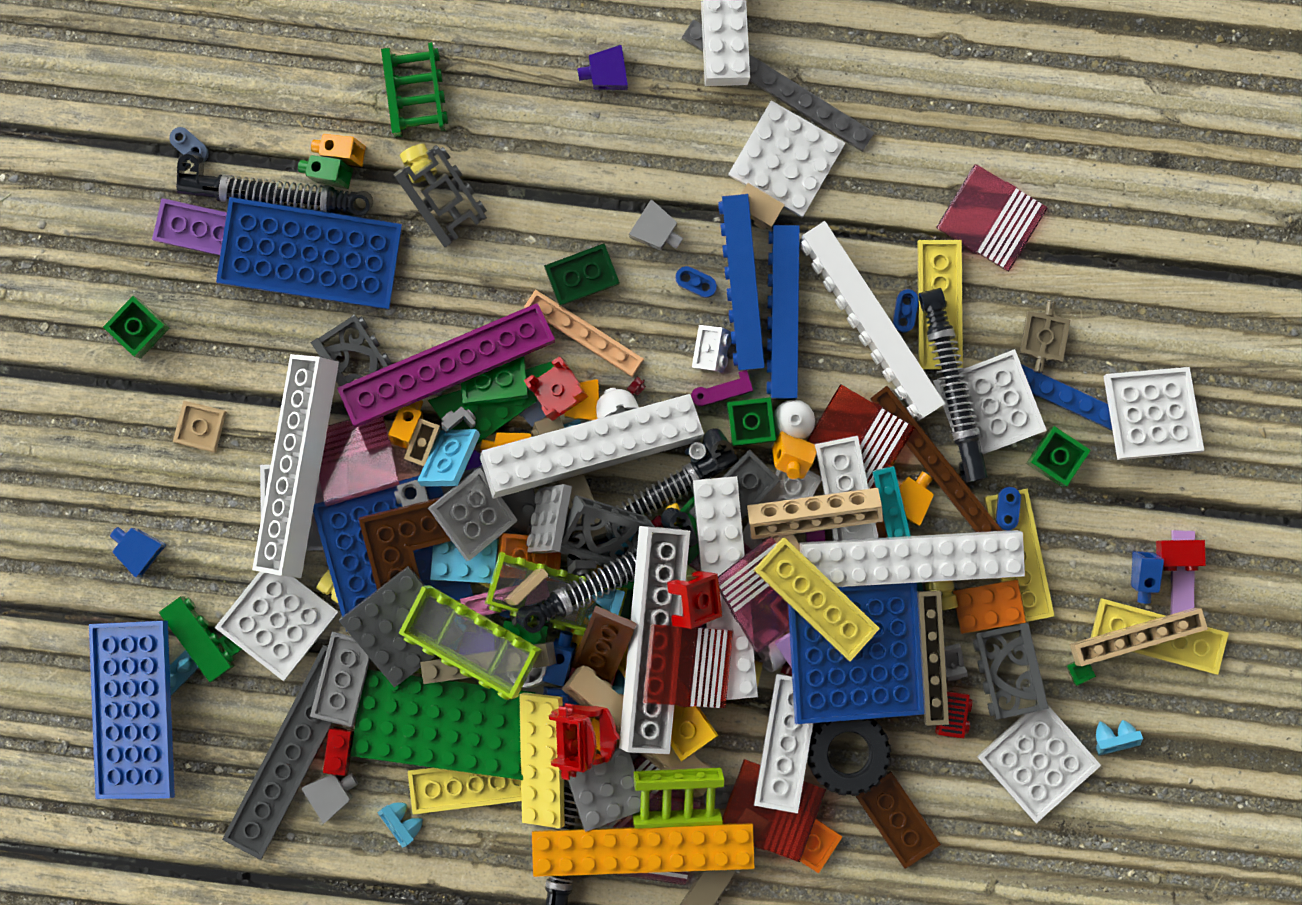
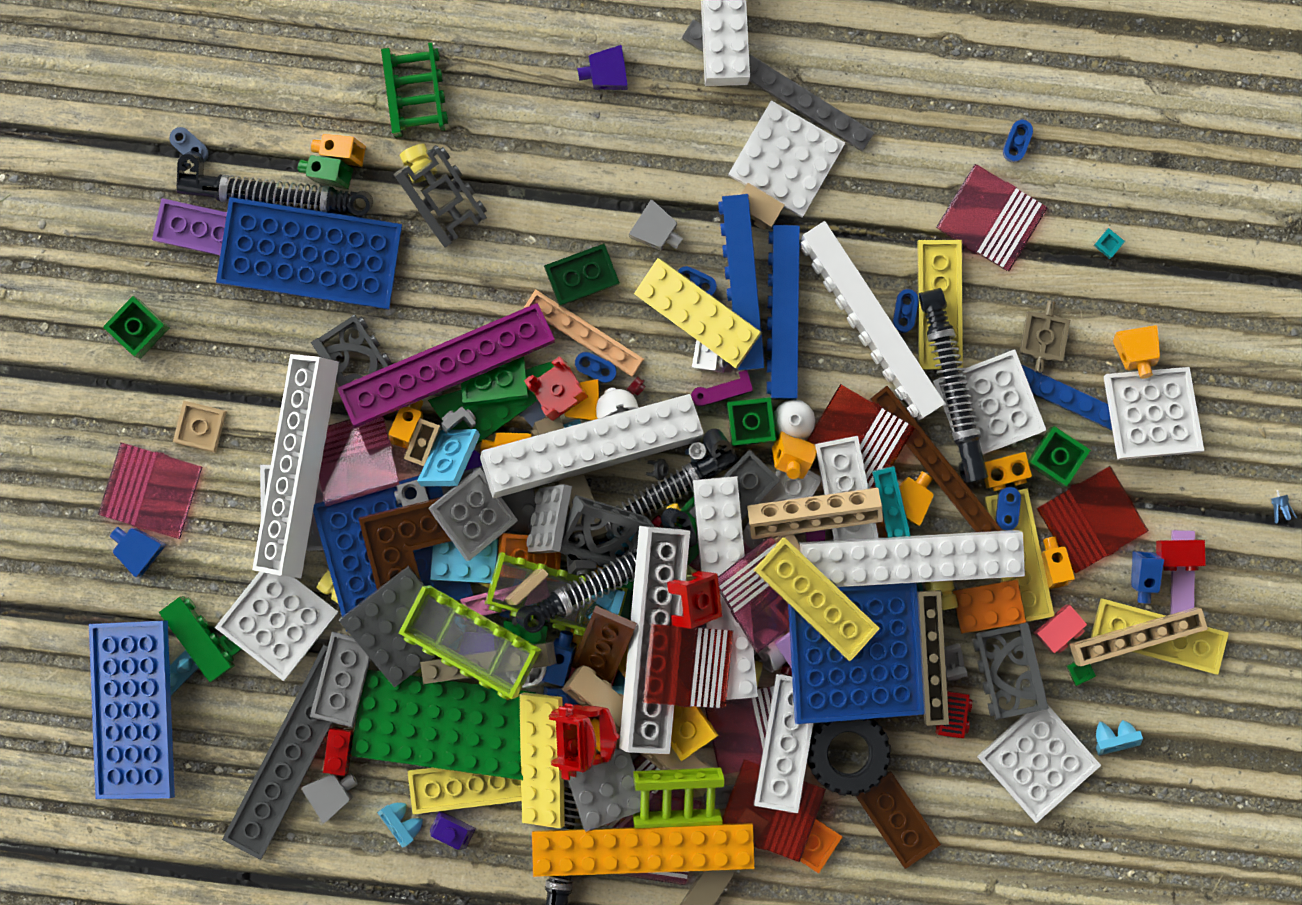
none -> clear pink piece [98,442,203,539]
none -> dark purple torso [430,811,476,850]
none -> blue plate [575,352,616,383]
none -> light yellow plate [634,258,762,368]
none -> dark grey plate [646,459,669,480]
none -> clear pink piece [705,686,774,775]
none -> light orange brick [984,452,1032,491]
none -> blue plate [1003,120,1033,163]
none -> coral brick [1033,604,1087,653]
none -> clear red piece [1036,466,1149,574]
none -> light orange torso [1041,537,1075,589]
none -> teal plate [1093,228,1125,259]
none -> light orange torso [1113,325,1160,379]
none -> flat silver piece [1271,490,1297,523]

